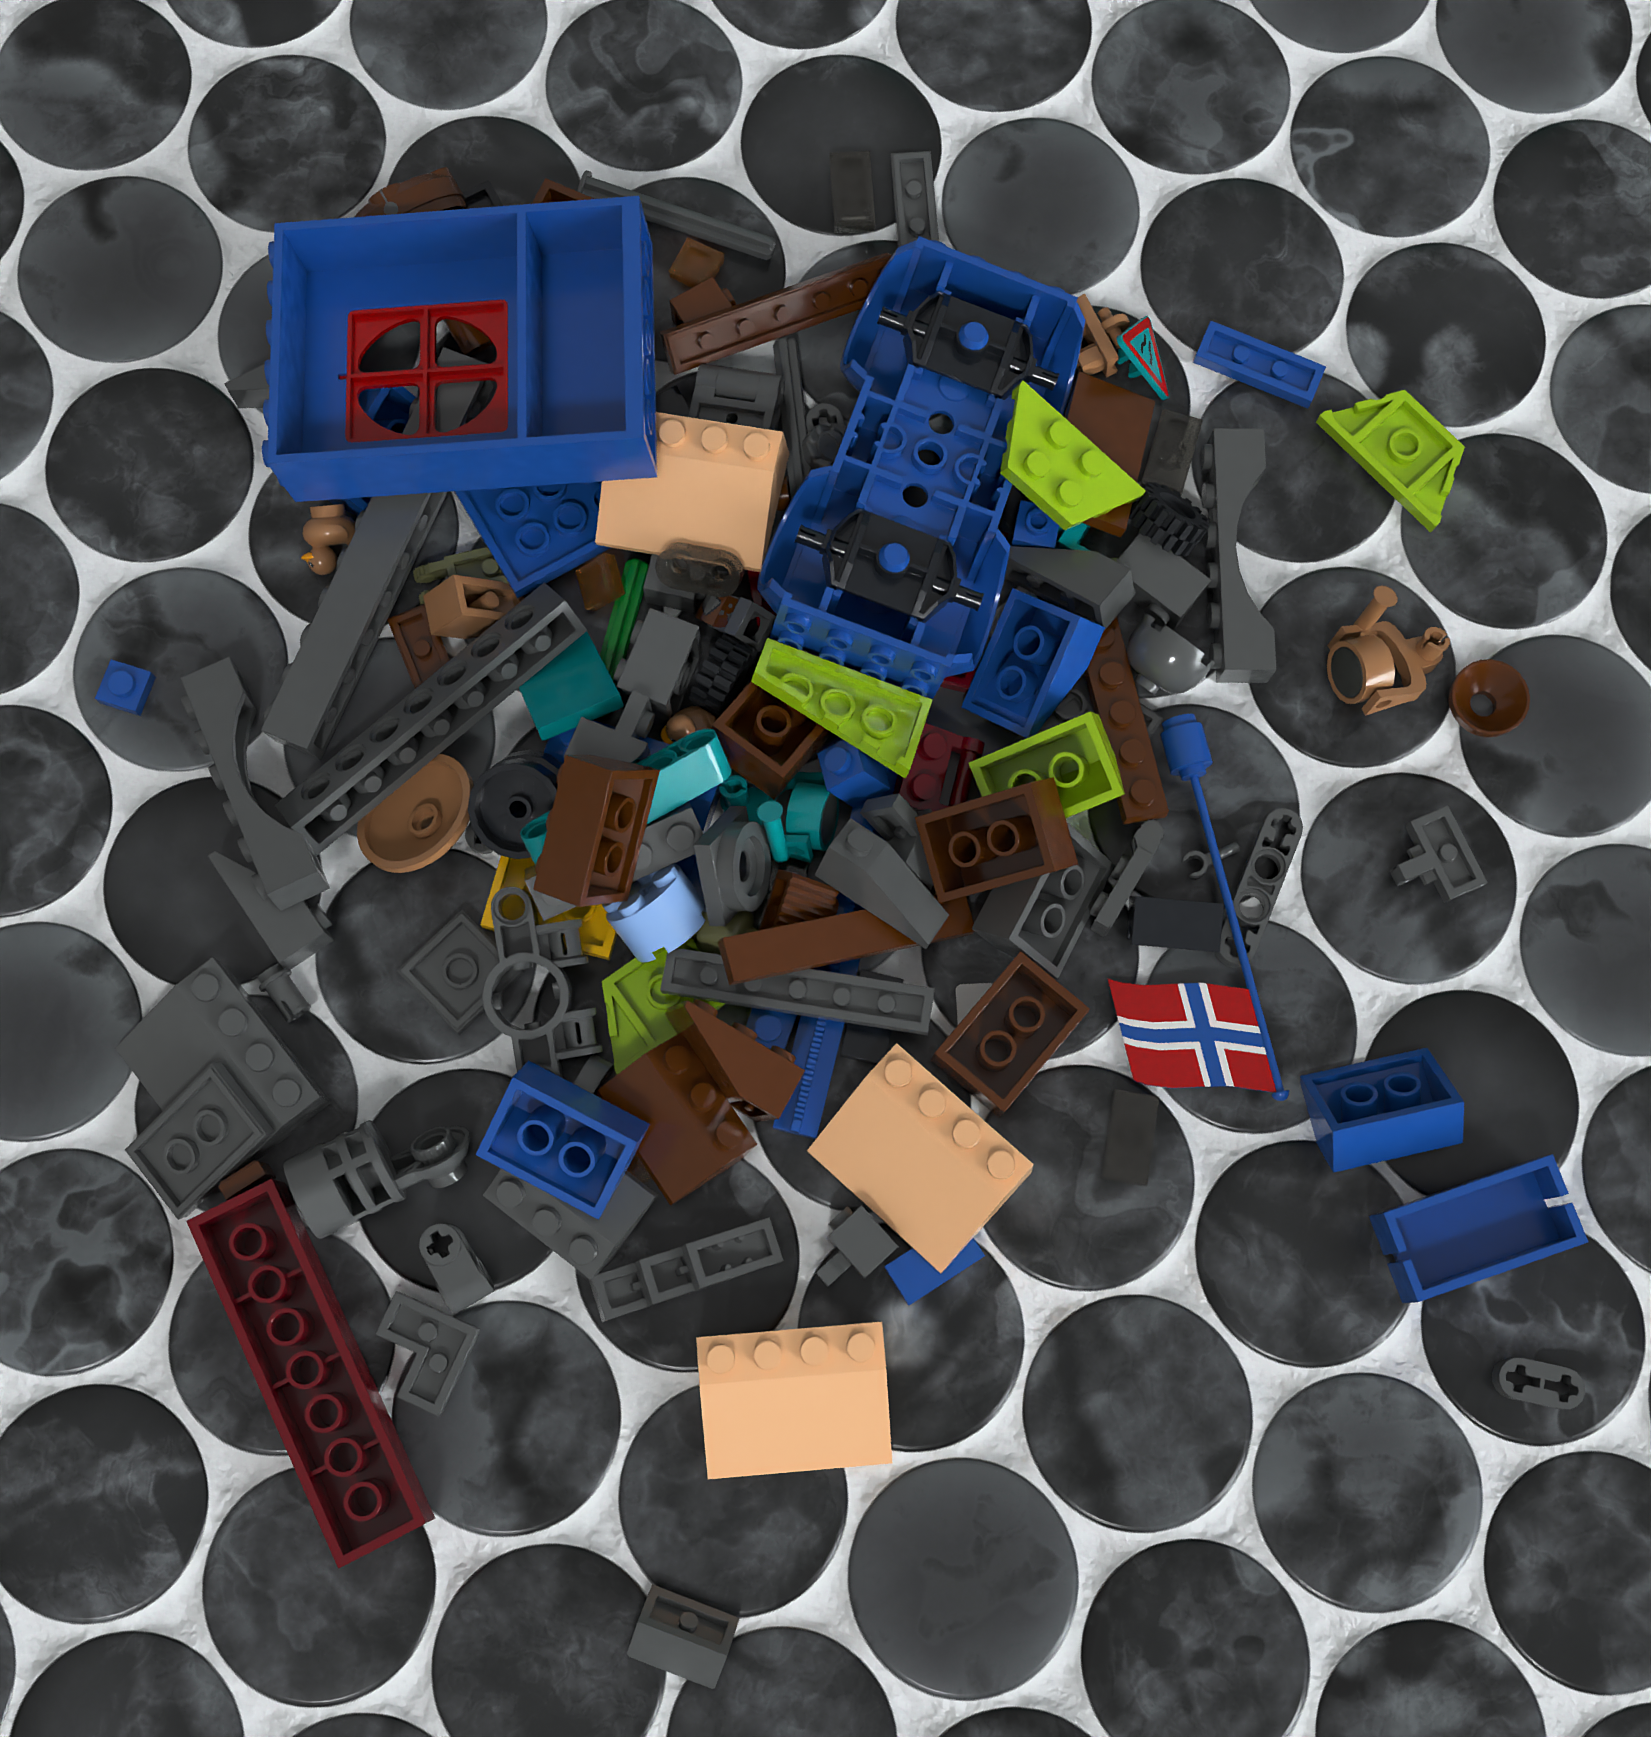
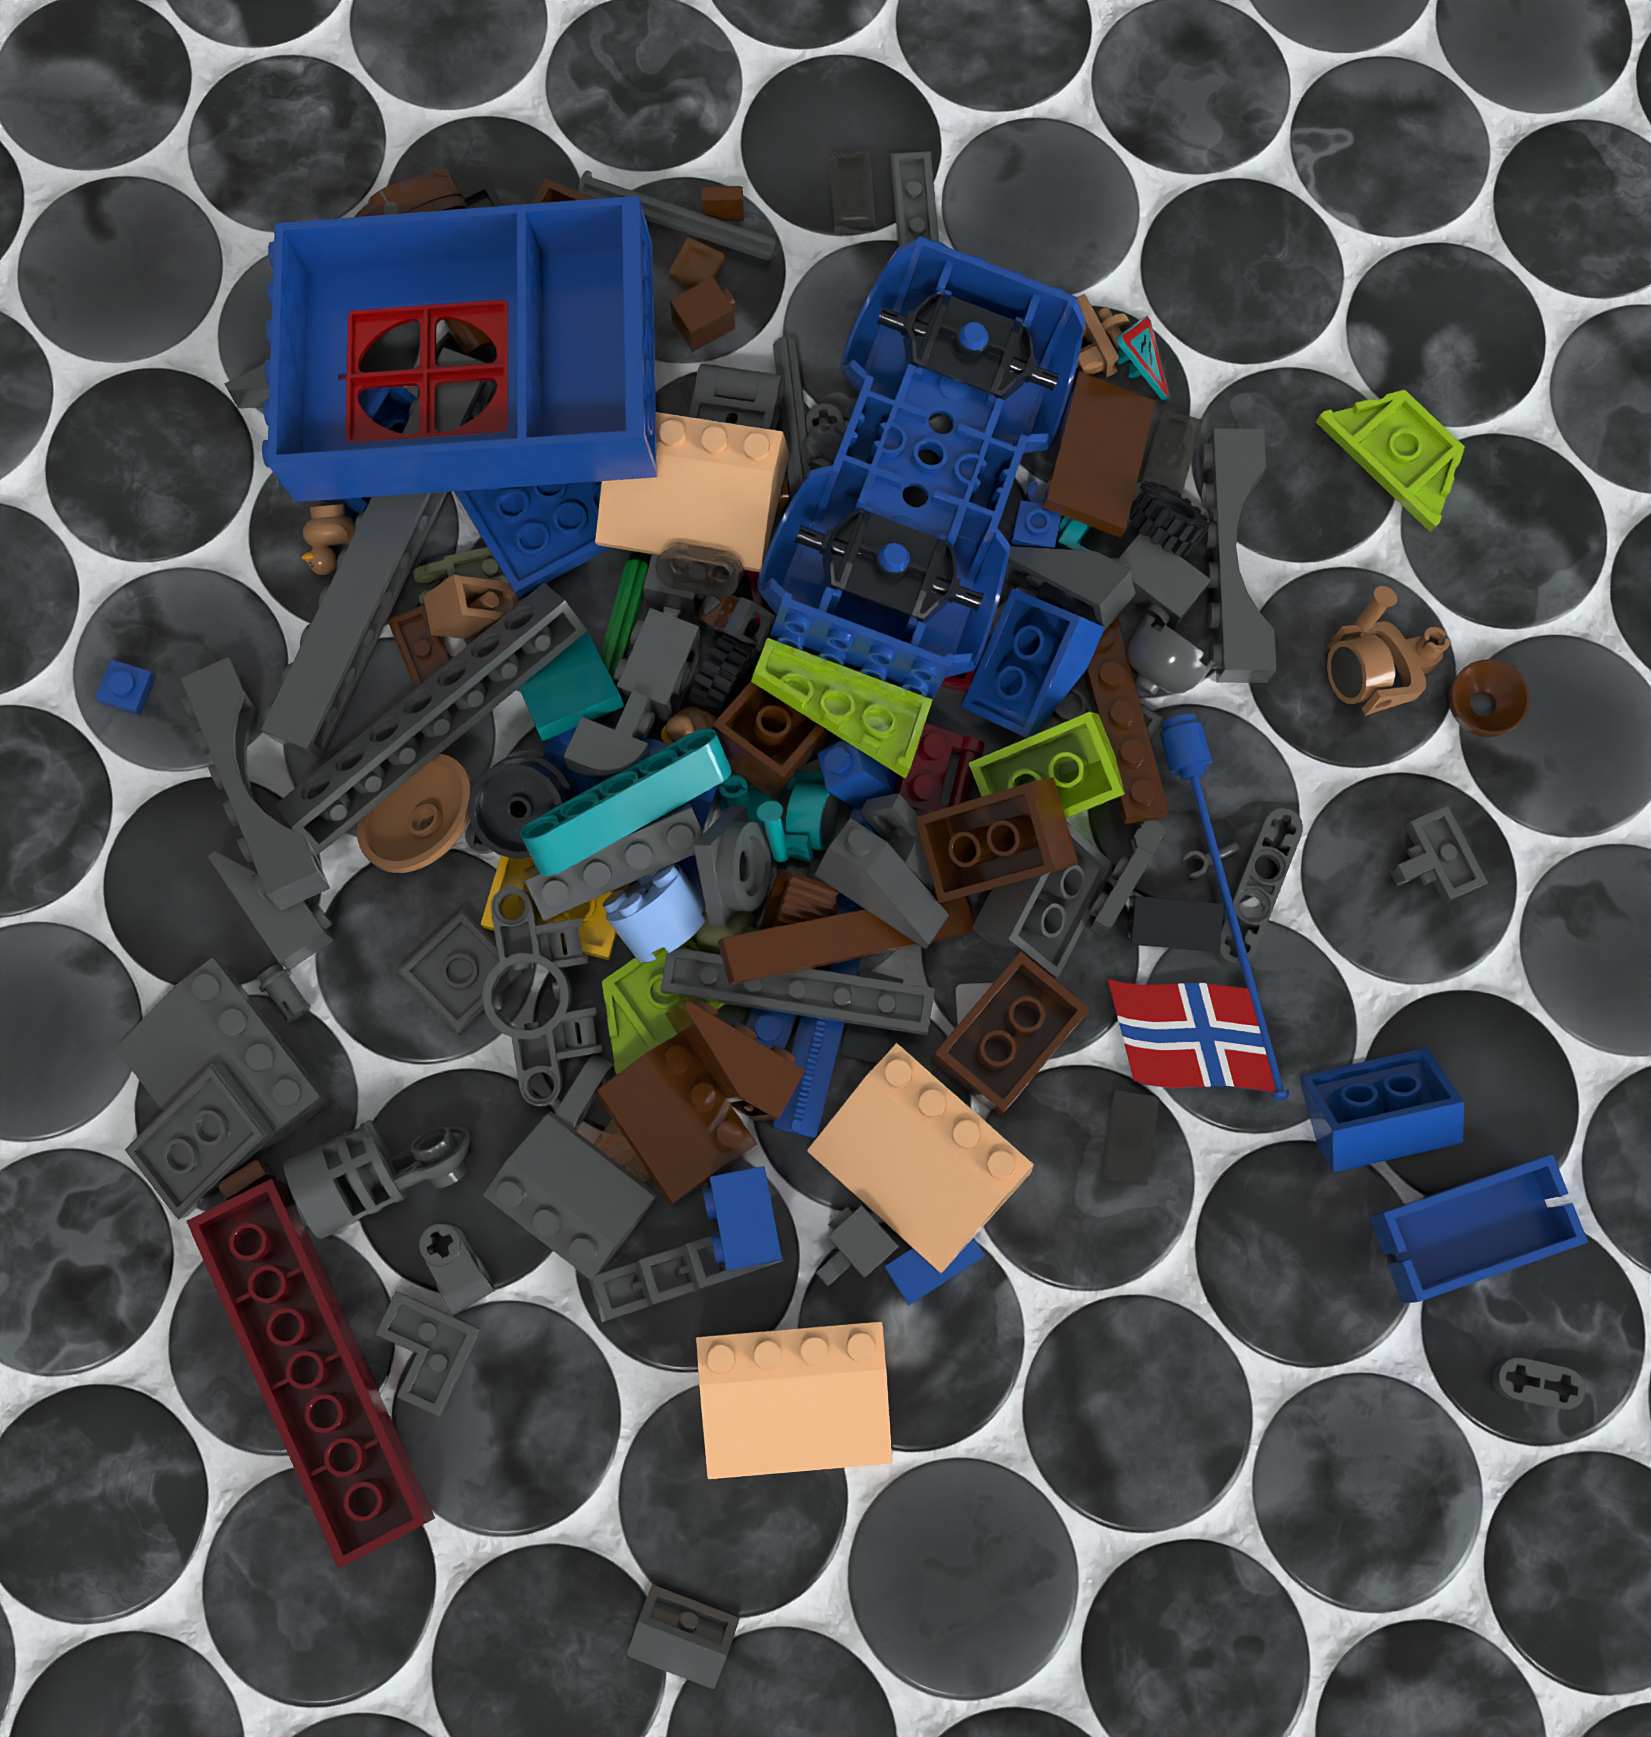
blue slope [476,1060,650,1220] -> none
reddish brown slope [533,755,660,907] -> none
clear orange tile [576,553,625,611] -> none
reddish brown tile [659,252,892,375] -> none
lime wing [1000,381,1146,530] -> none
blue plate [1193,321,1326,409] -> none
none -> reddish brown tile [702,186,744,221]
none -> blue brick [703,1166,782,1271]

